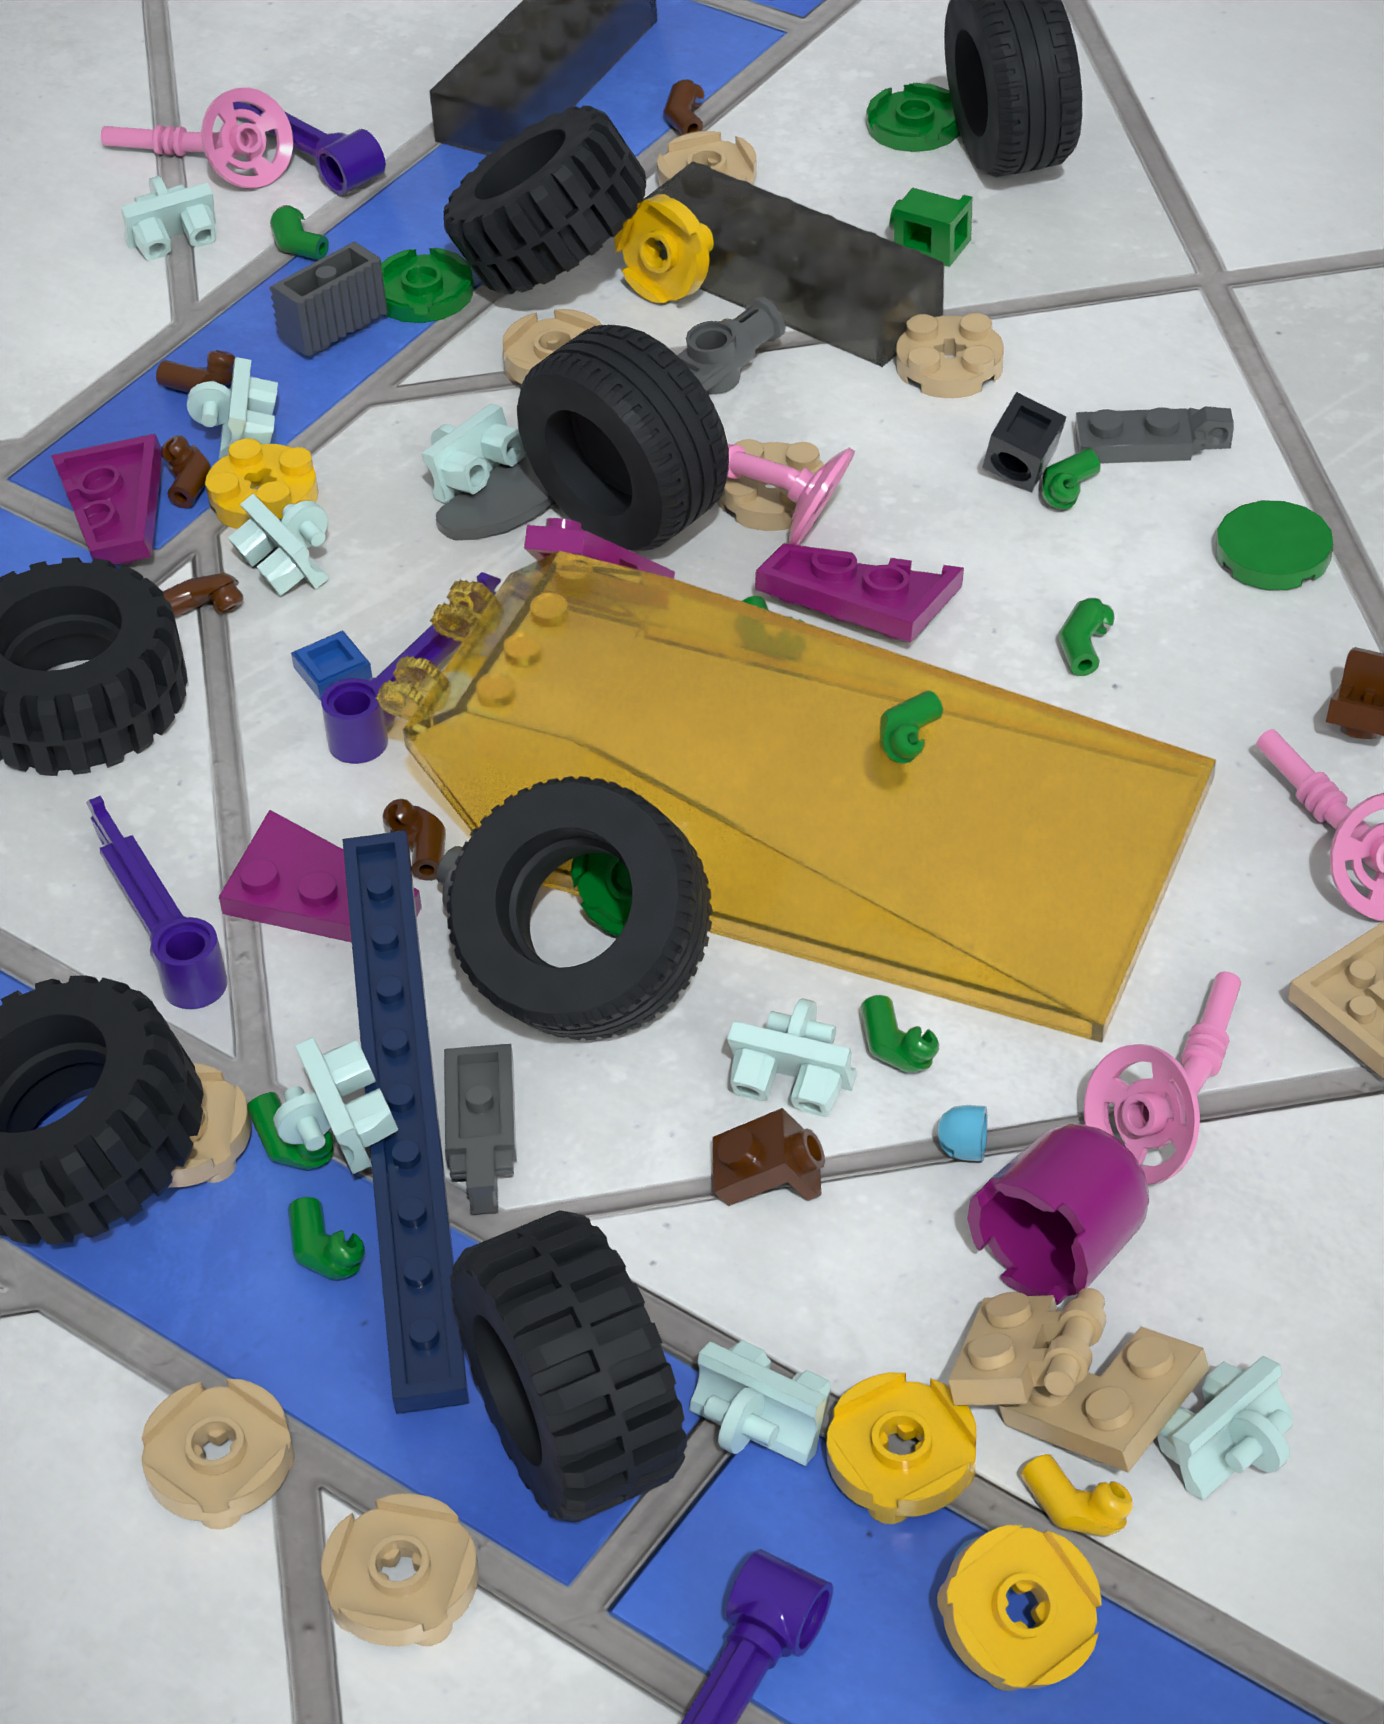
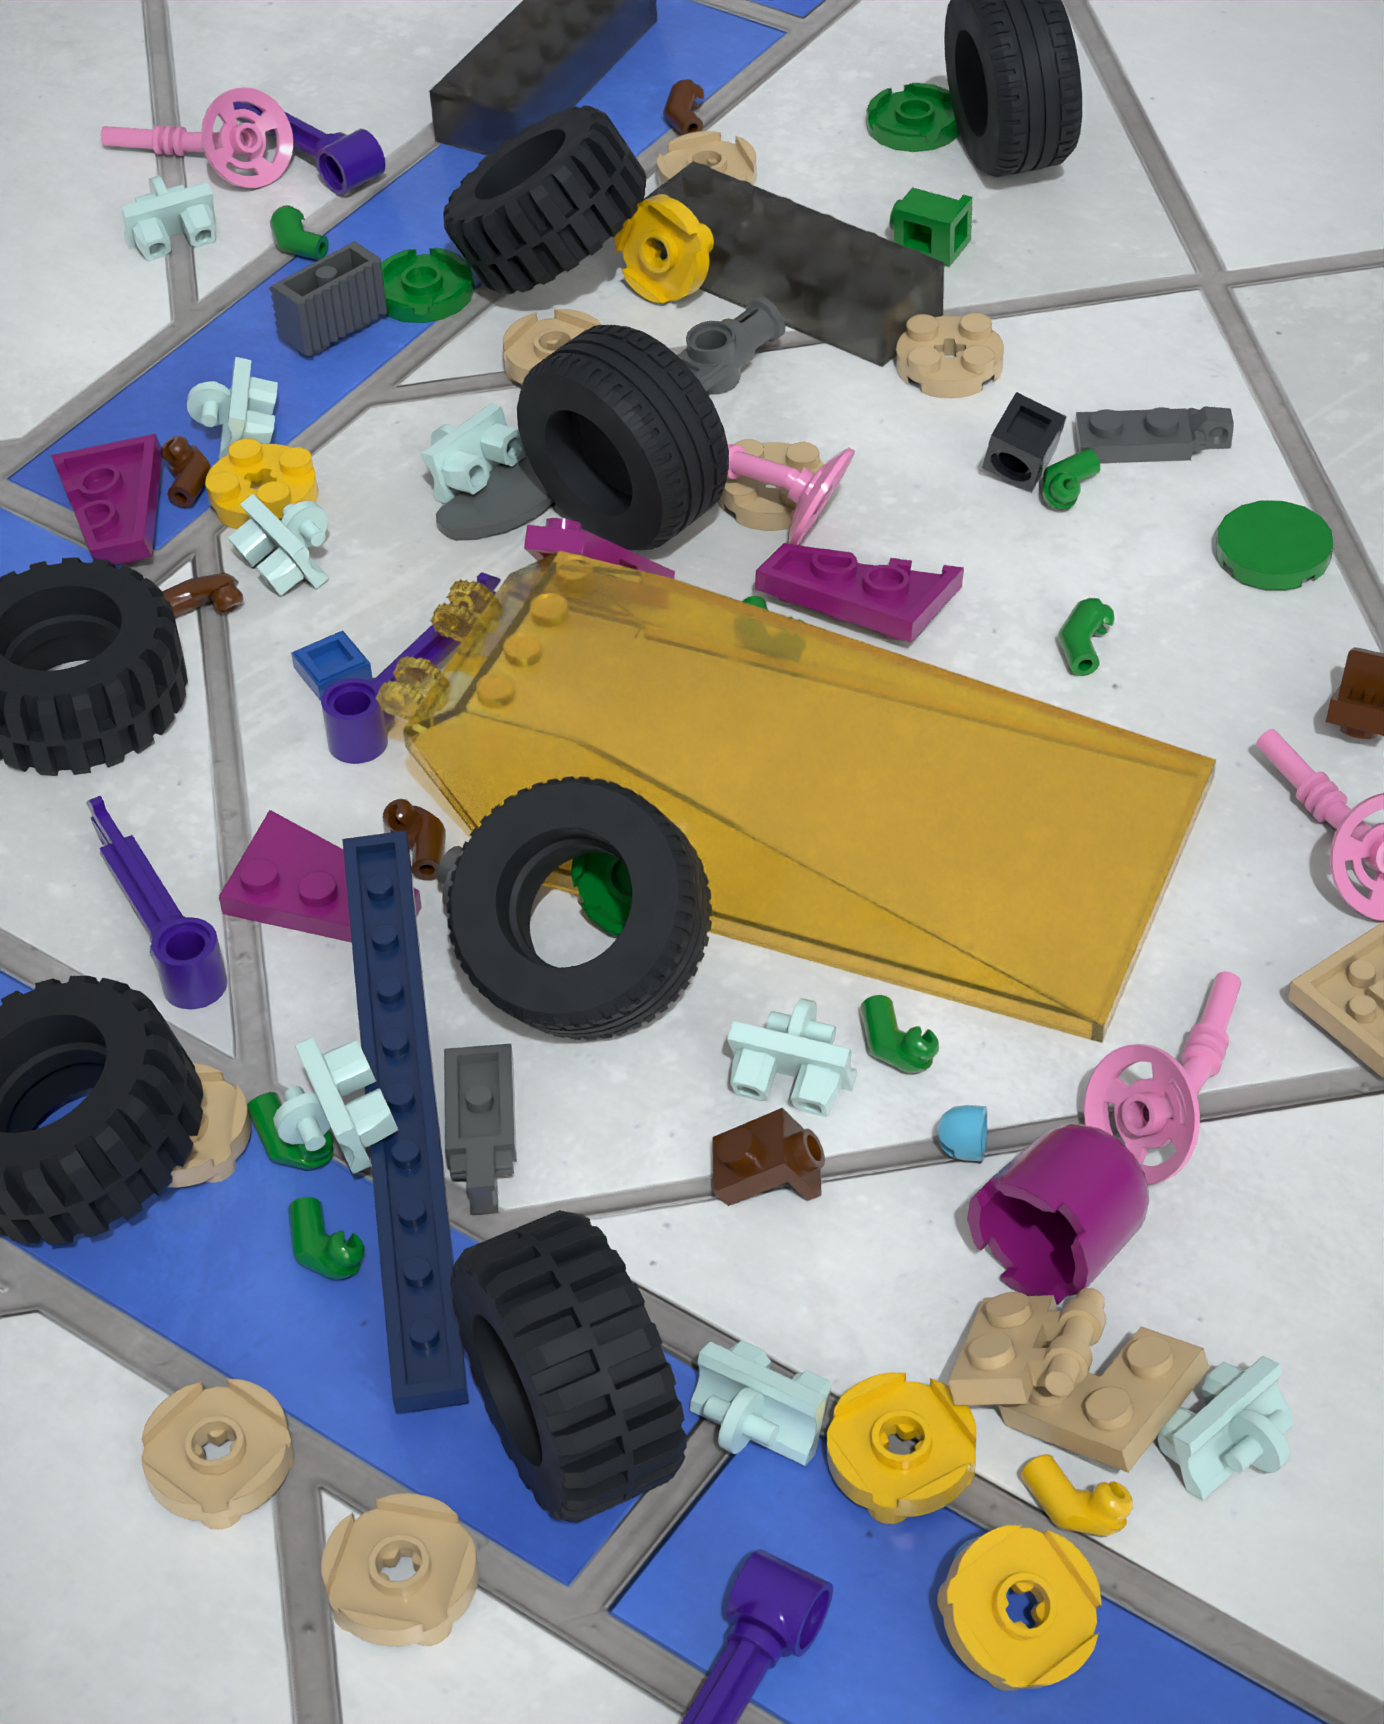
reddish brown arm [156,350,235,393] -> none
green arm [880,690,943,764] -> none

